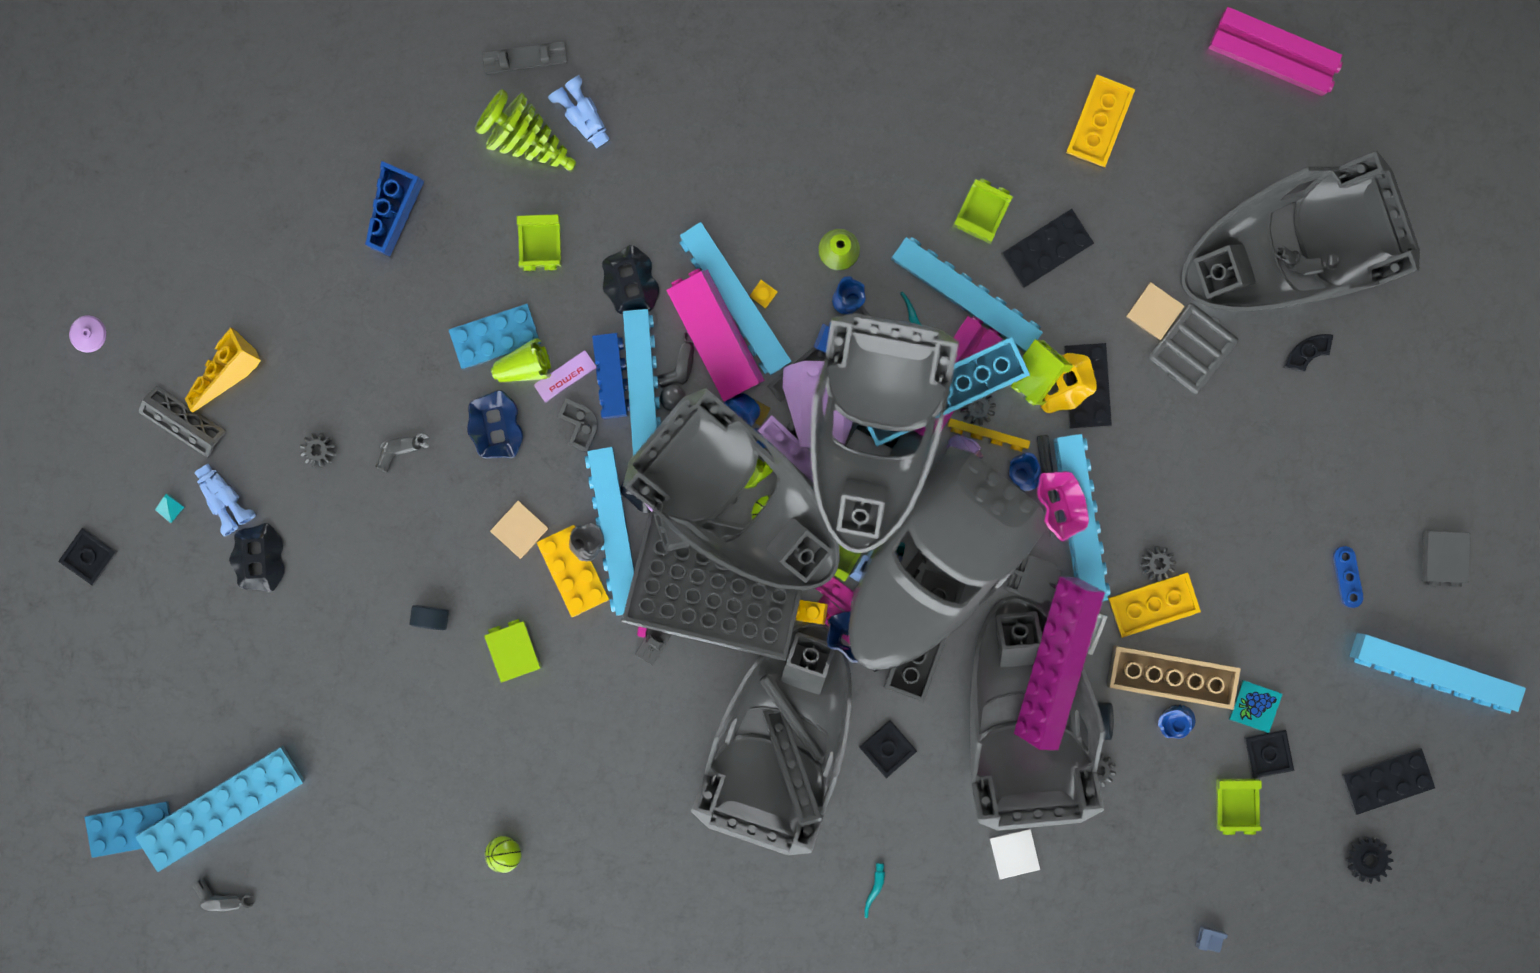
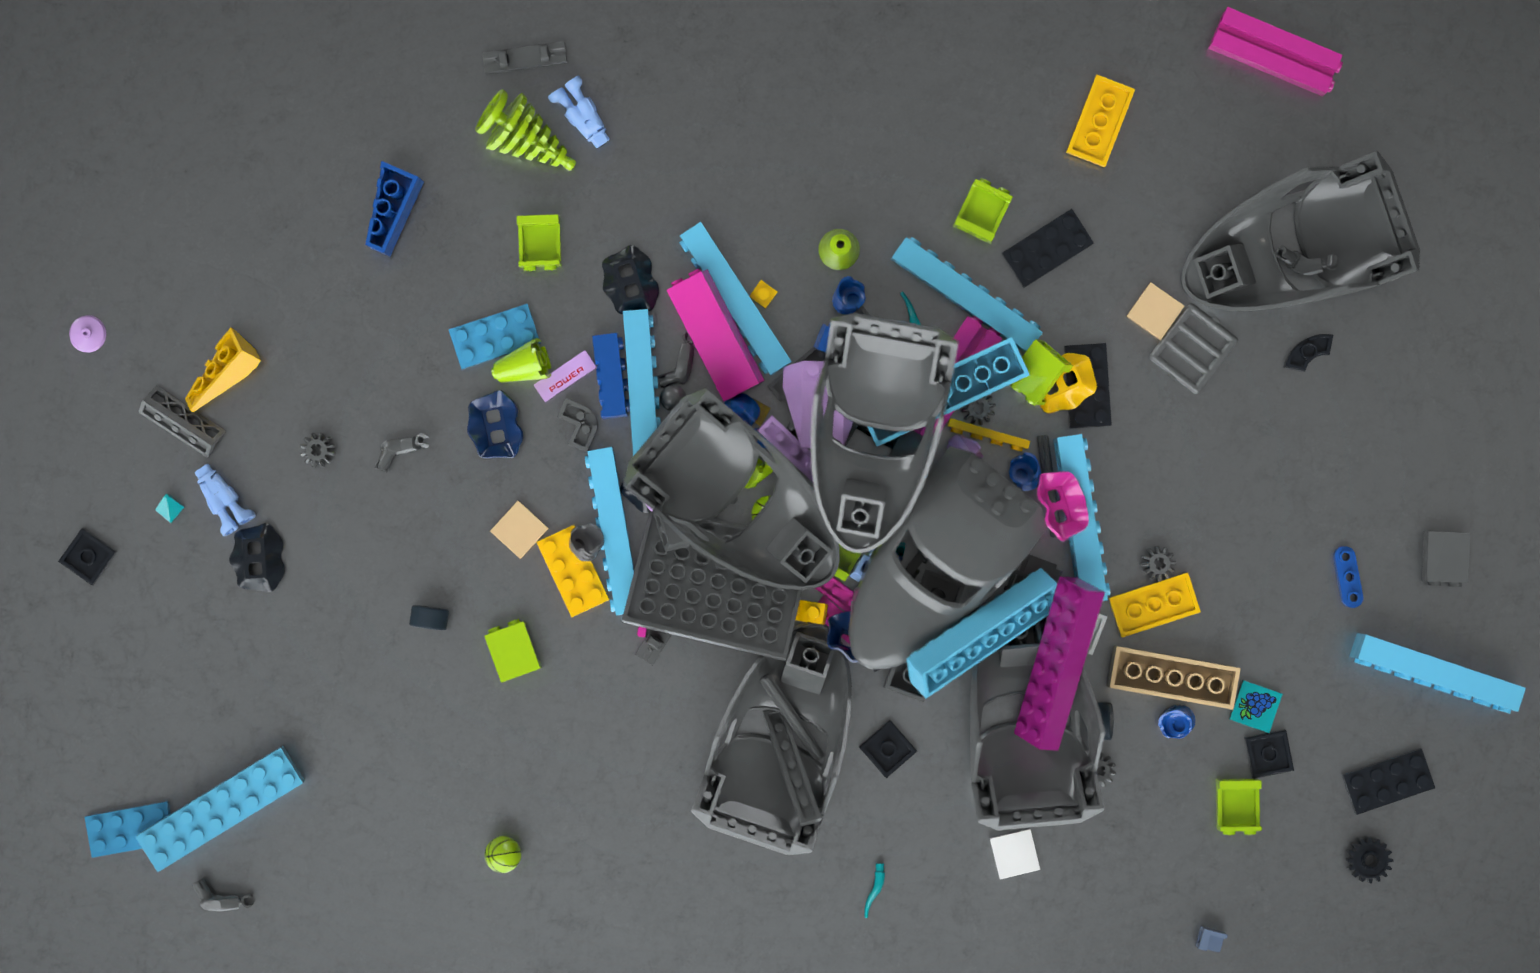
none -> medium azure brick [907,568,1057,698]

